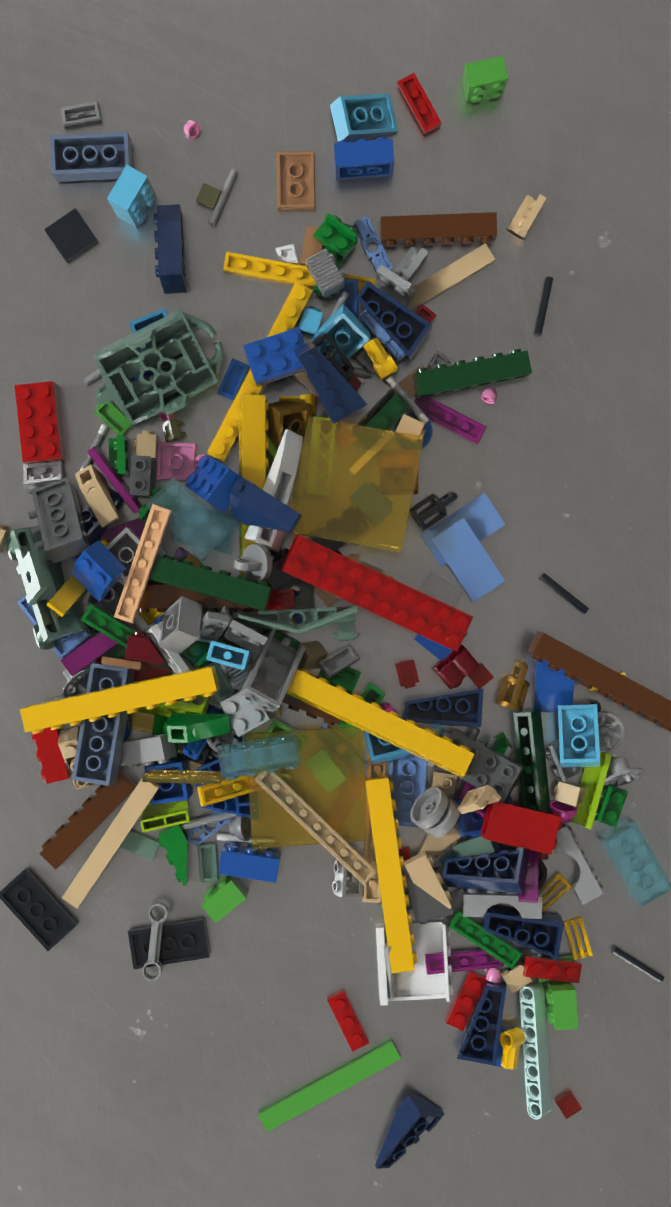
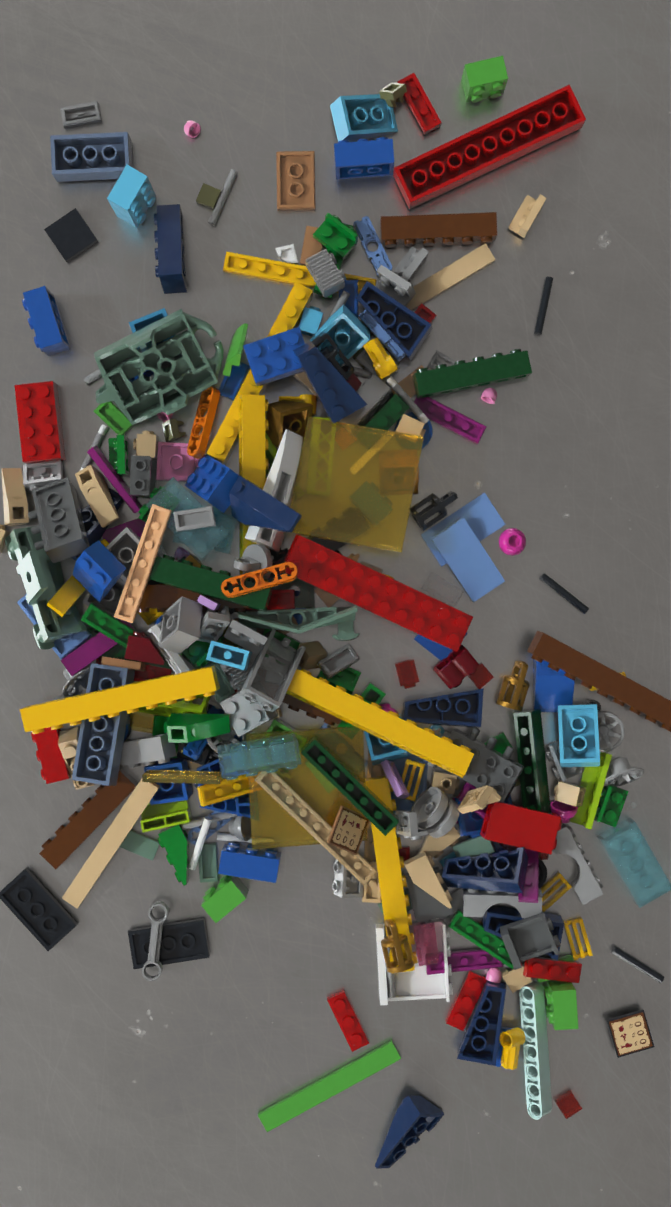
none -> tan slope [1,468,29,526]
none -> blue brick [22,286,70,356]
none -> light grey tile [173,506,216,532]
none -> orange beam [187,386,220,459]
none -> white bar [188,816,212,870]
none -> lavender tile [197,595,221,611]
none -> orange beam [221,562,298,598]
none -> bright green slope [223,323,248,377]
none -> dark green brick [301,736,399,836]
none -> piece [327,806,369,855]
none -> olive tile [379,82,407,107]
none -> lavender tile [381,760,409,799]
none -> pearl gold piece [381,919,414,973]
none -> red brick [393,84,586,210]
none -> light grey bracket [395,810,429,840]
none -> yellow tile [402,759,425,802]
none -> clear pink hinge [413,922,439,966]
none -> dark pink piece [499,528,526,556]
none -> dark grey panel [500,912,561,970]
none -> piece [607,1009,654,1058]

